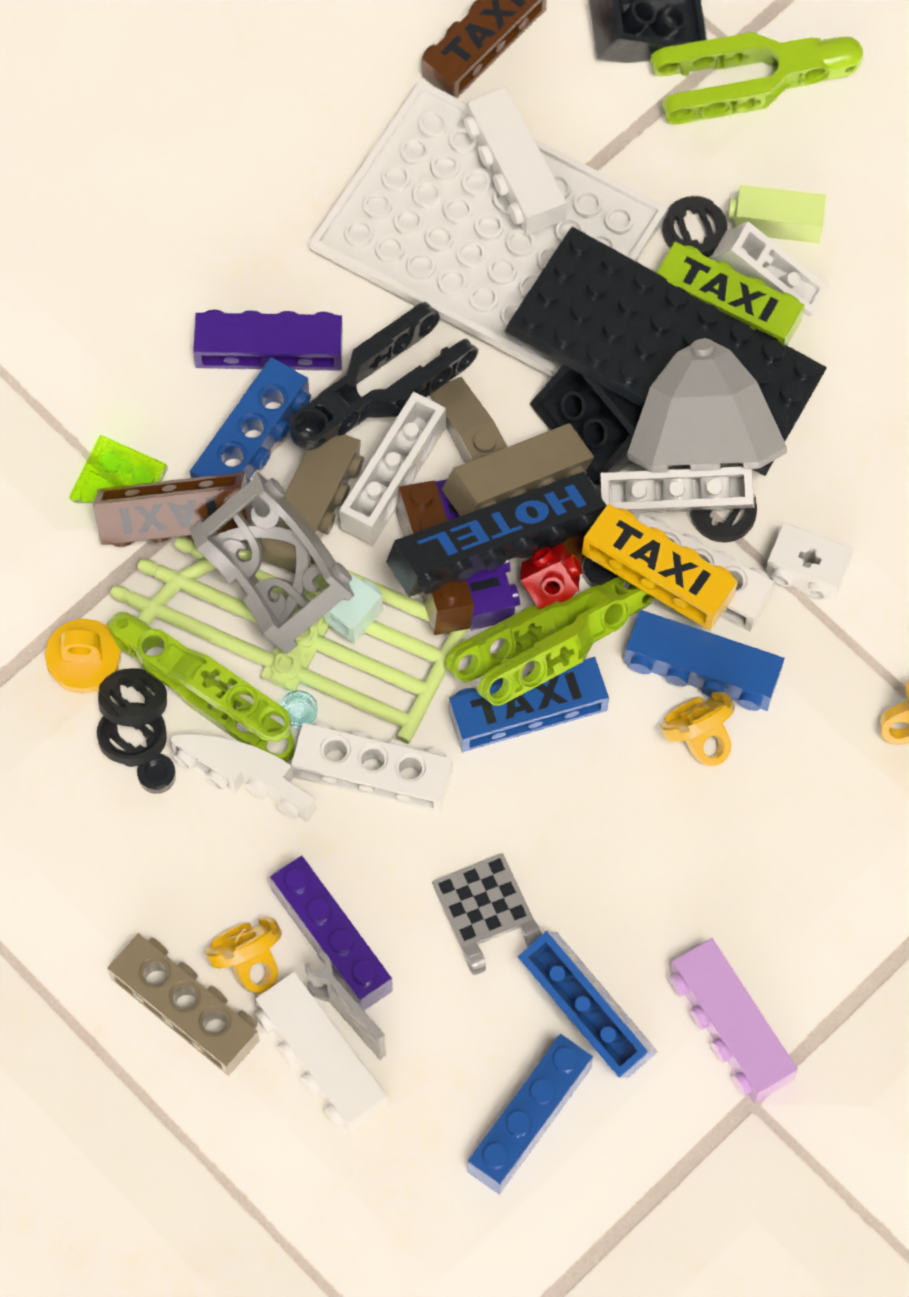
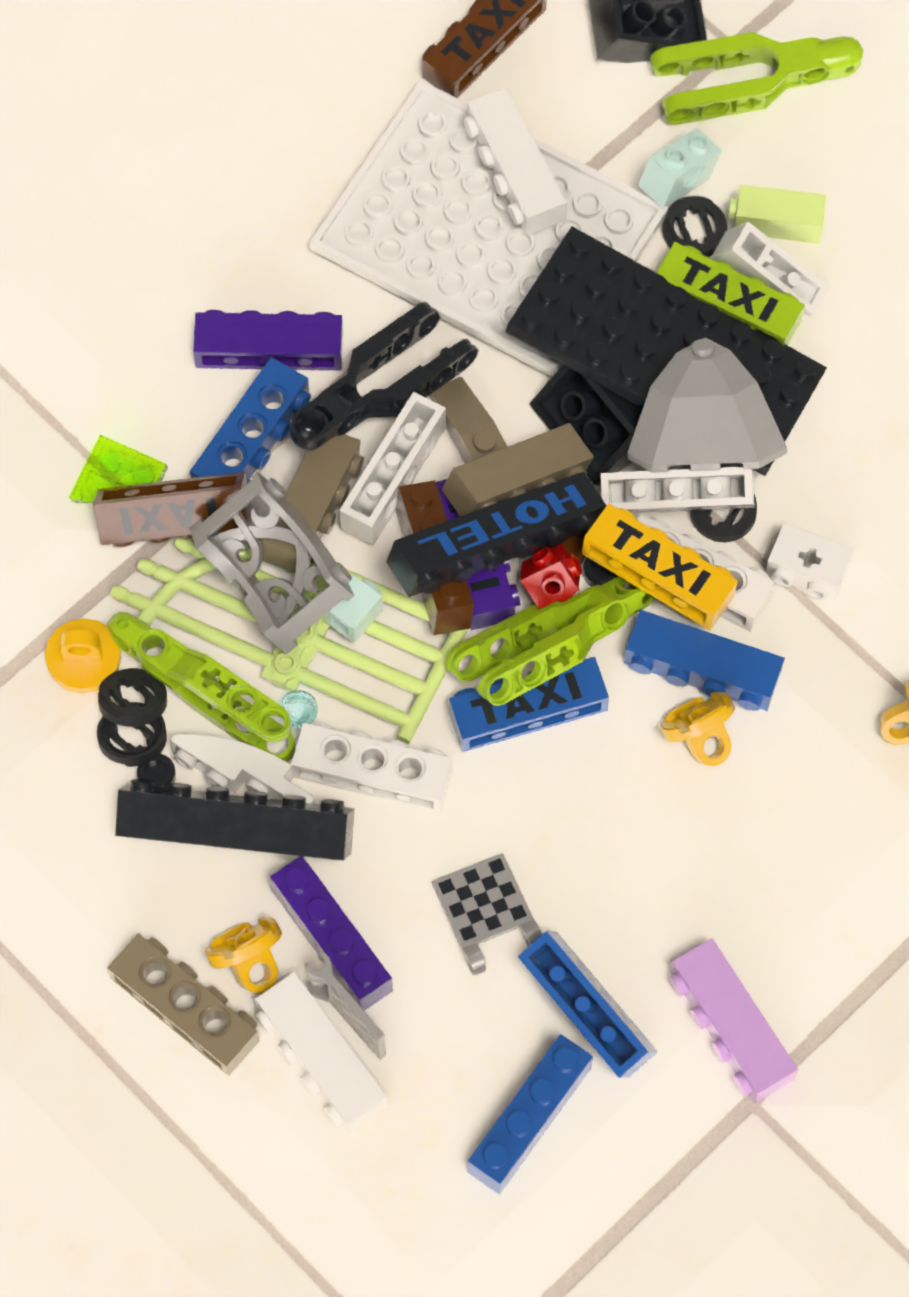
none -> black brick [115,779,355,861]
none -> light aqua brick [638,128,723,208]

